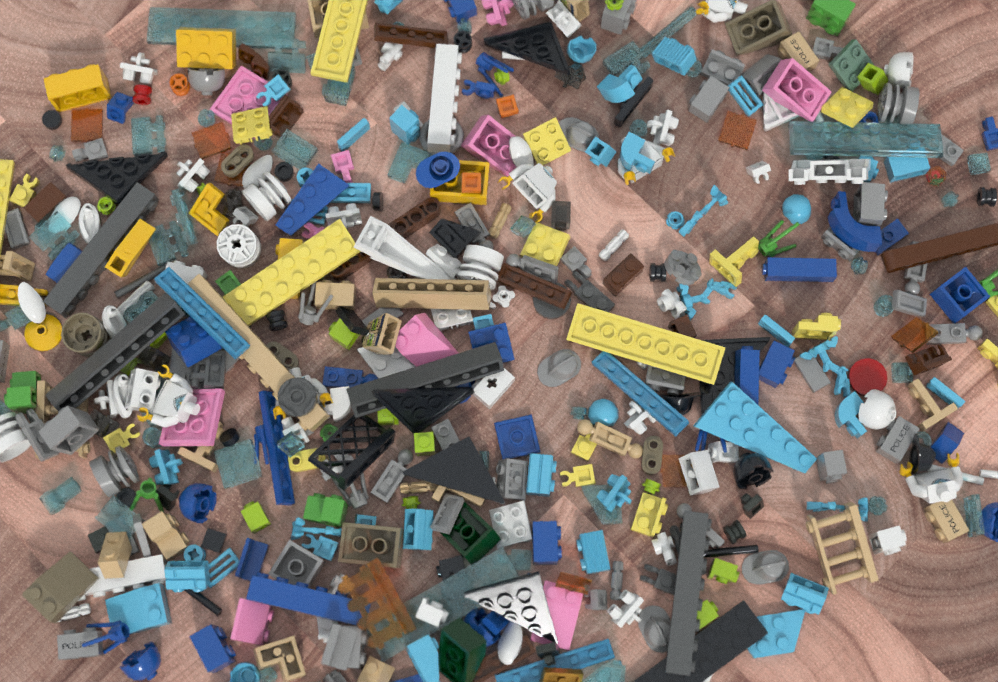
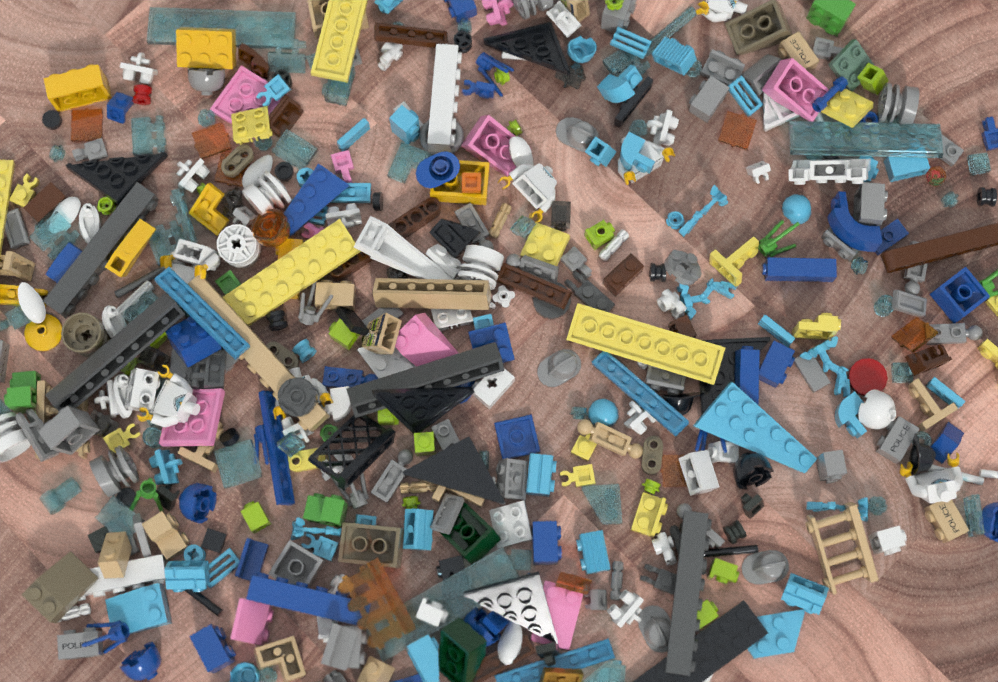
orange wheel [169,73,190,96] -> none
orange plate [496,94,519,118] -> none
light yellow hinge [523,117,571,165] -> none
medium azure hips [597,474,632,512] -> none
white cylinder [884,52,913,89] -> none
none -> white torso [160,239,221,279]
none -> clear orange cylinder [251,209,290,248]
none -> medium azure wheel [292,339,317,363]
none -> lime plate [507,120,523,137]
none -> lime brick [584,220,615,250]
none -> medium azure tile [610,27,651,59]
none -> blue bar [812,77,848,112]

